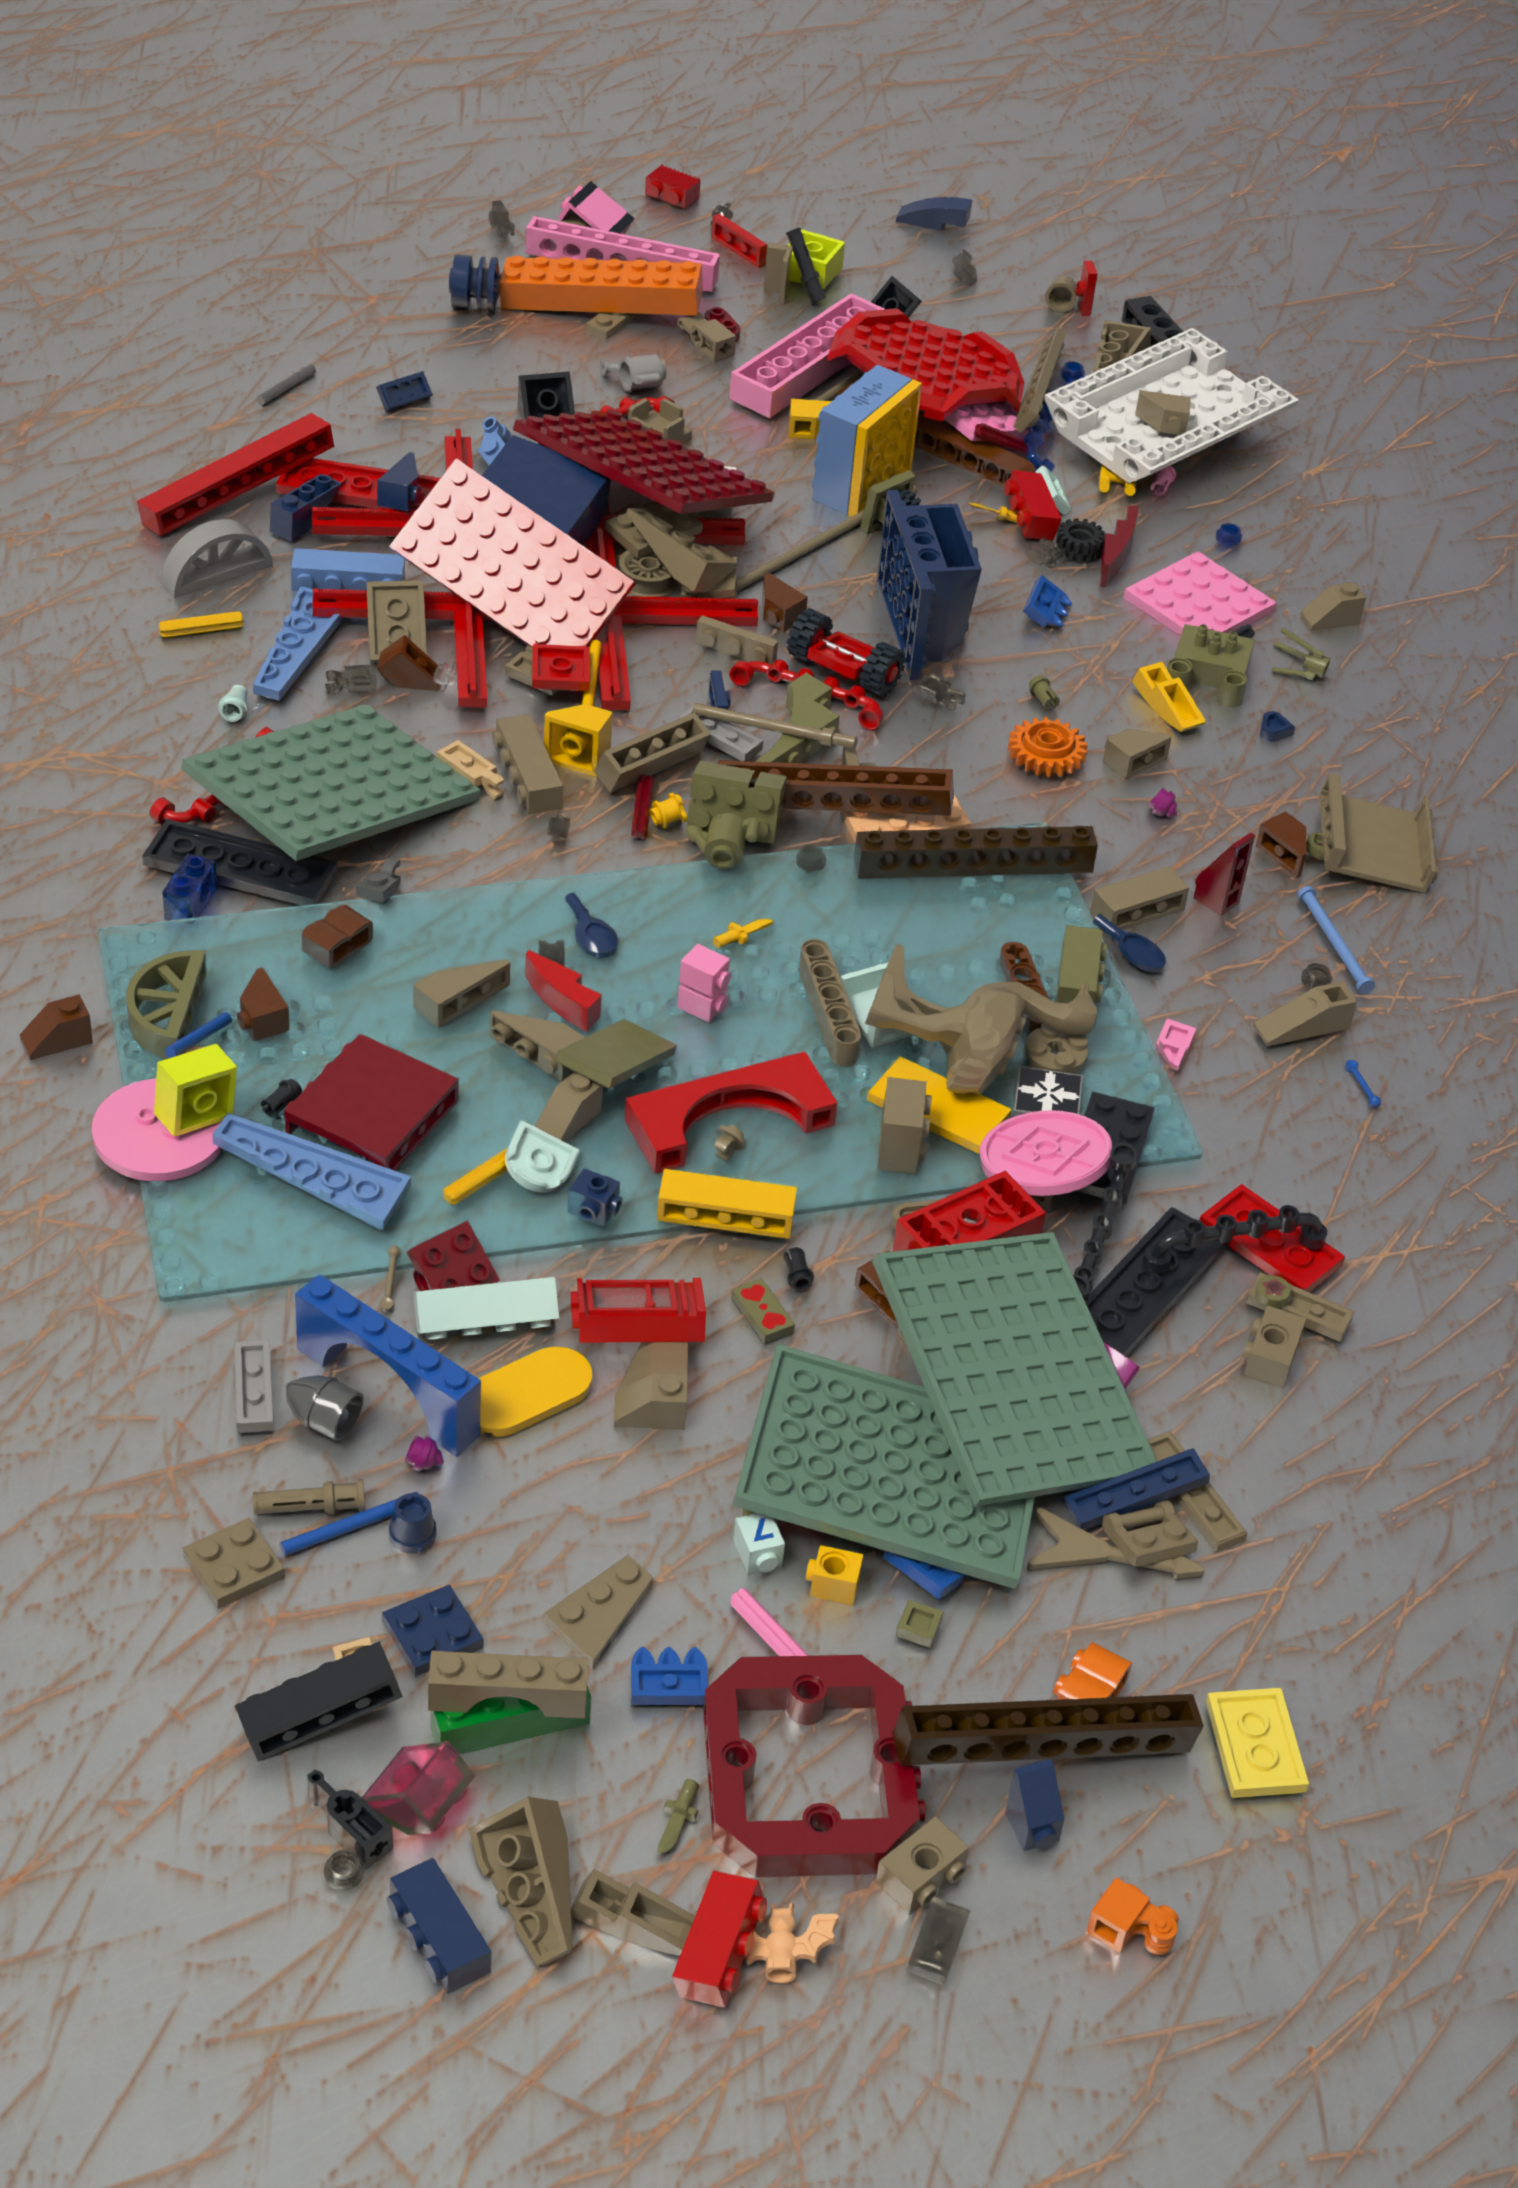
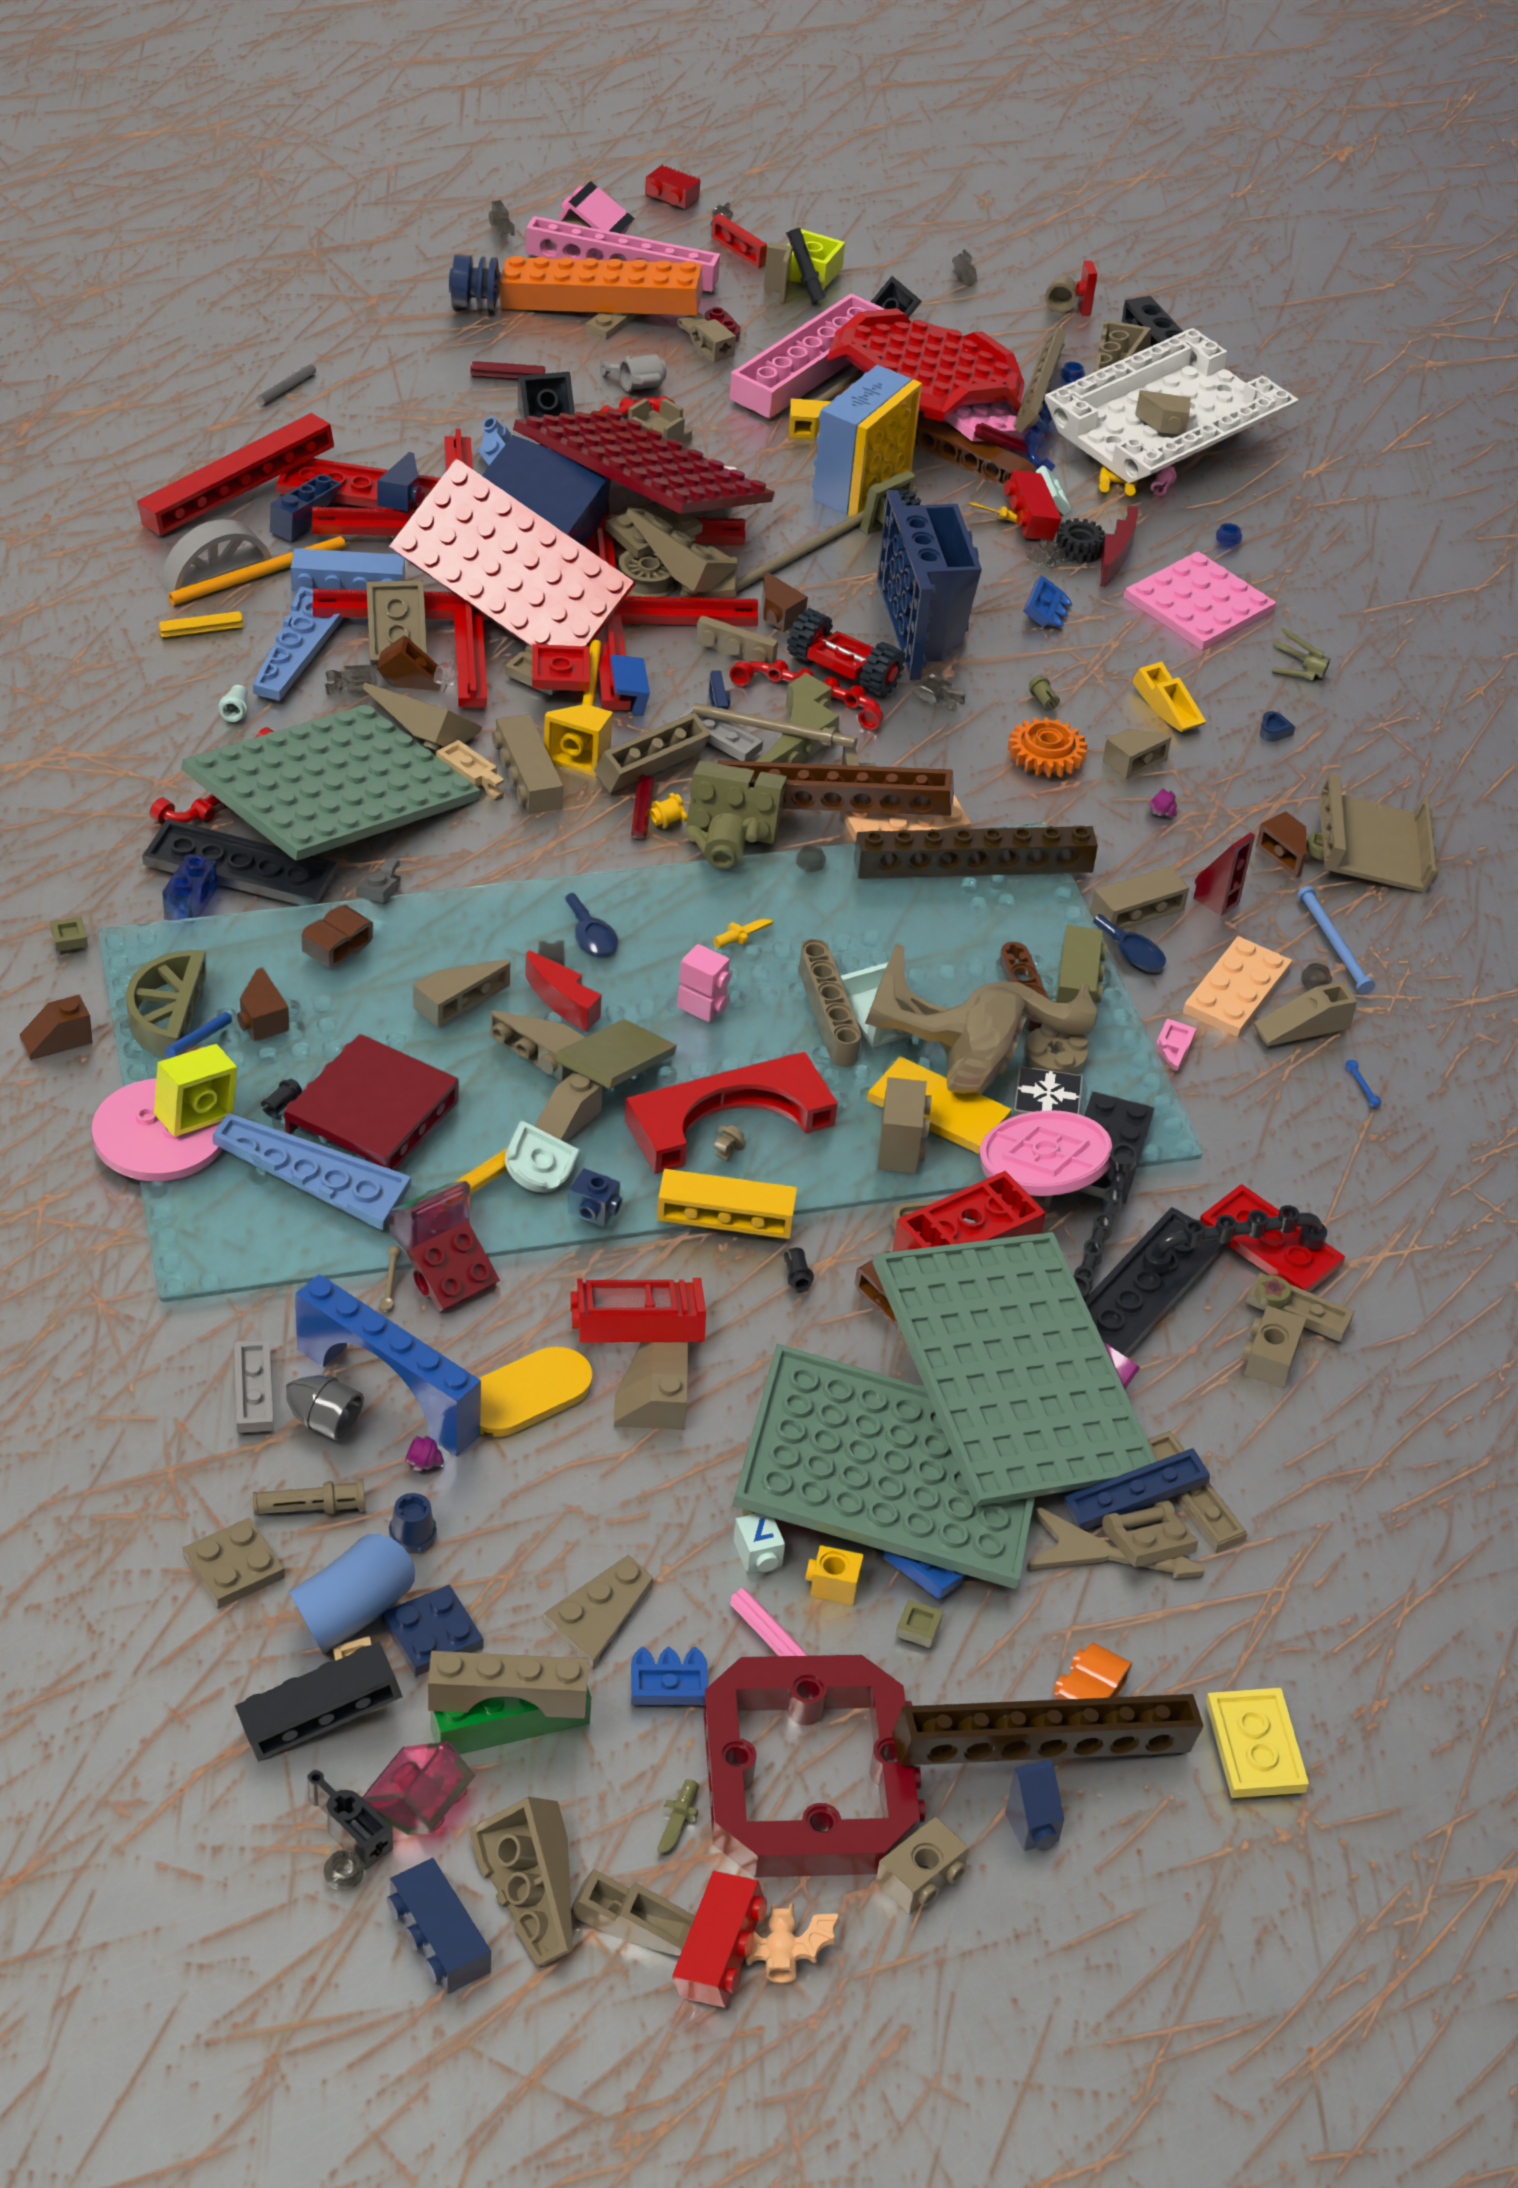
blue bar [280,1492,418,1556] -> none
dark blue plate [376,371,433,412] -> none
light aqua brick [413,1277,559,1340] -> none
clear smoke plate [547,813,570,843] -> none
olive tile [731,1278,795,1344] -> none
dark blue slope [896,197,972,231] -> none
clear smoke plate [907,1897,971,1985] -> none
orange brick [1086,1877,1179,1955] -> none
olive piece [1167,624,1255,707] -> none
dark tan slope [1300,582,1366,631] -> none
none -> olive plate [50,917,88,952]
none -> light orange piece [168,536,346,606]
none -> medium blue brick [288,1534,415,1654]
none -> dark tan wedge [363,682,482,751]
none -> clear pink slope [390,1181,470,1252]
none -> dark red axle [470,361,546,379]
none -> blue panel [610,654,650,716]
none -> light nougat plate [1182,936,1292,1037]

